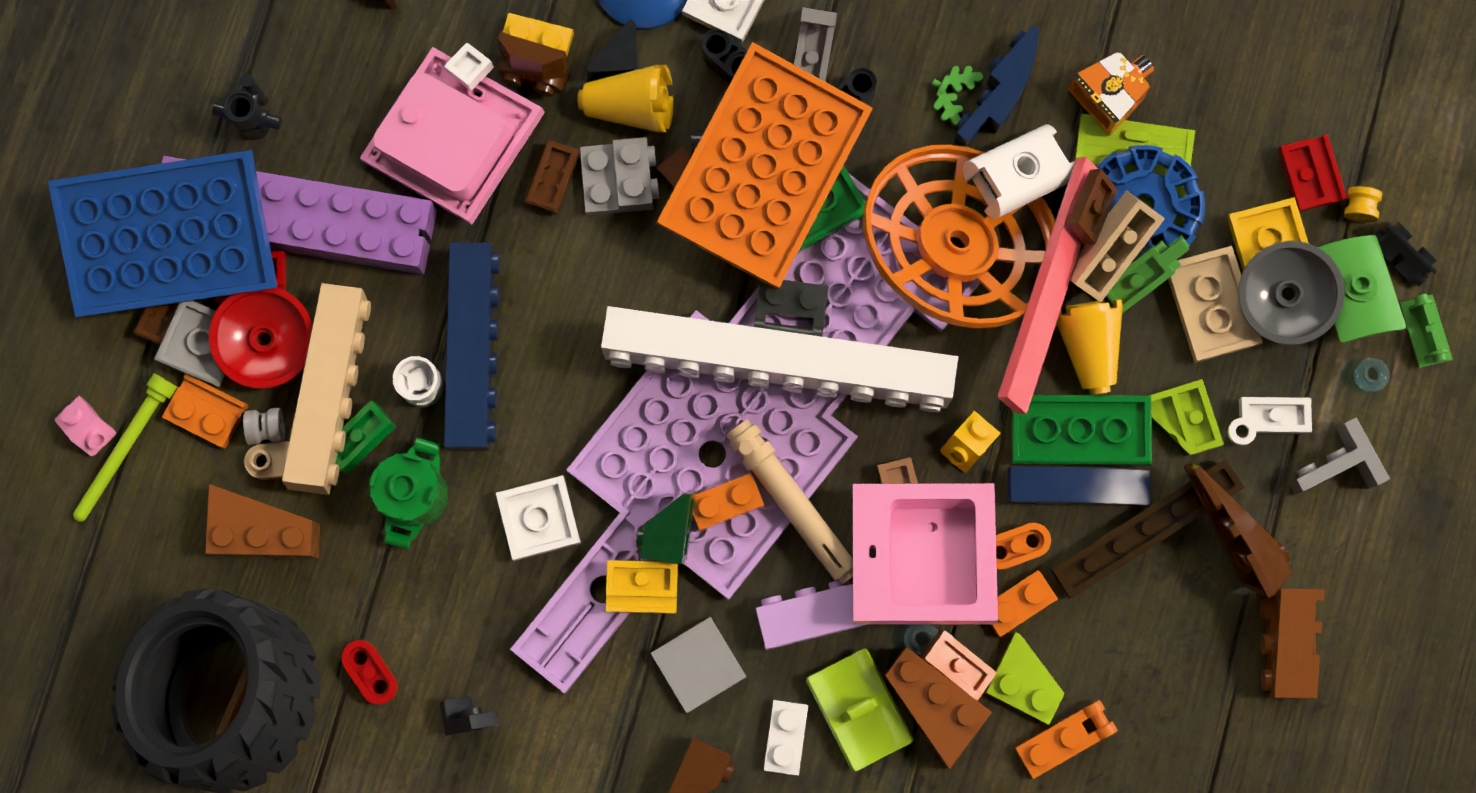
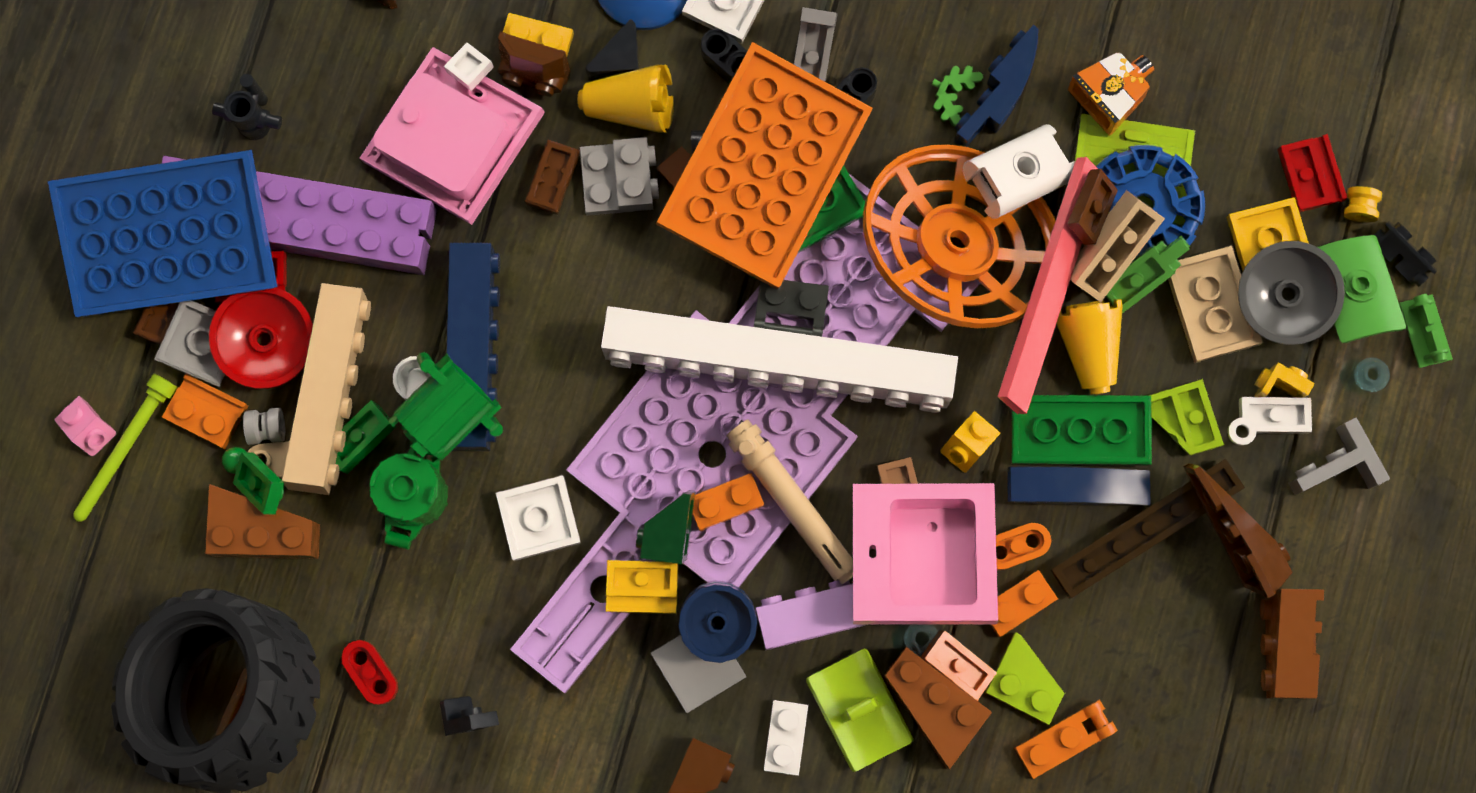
none -> green plate [222,447,284,515]
none -> green container [389,352,503,465]
none -> dark blue wheel [679,580,757,663]
none -> yellow bracket [1254,362,1315,398]

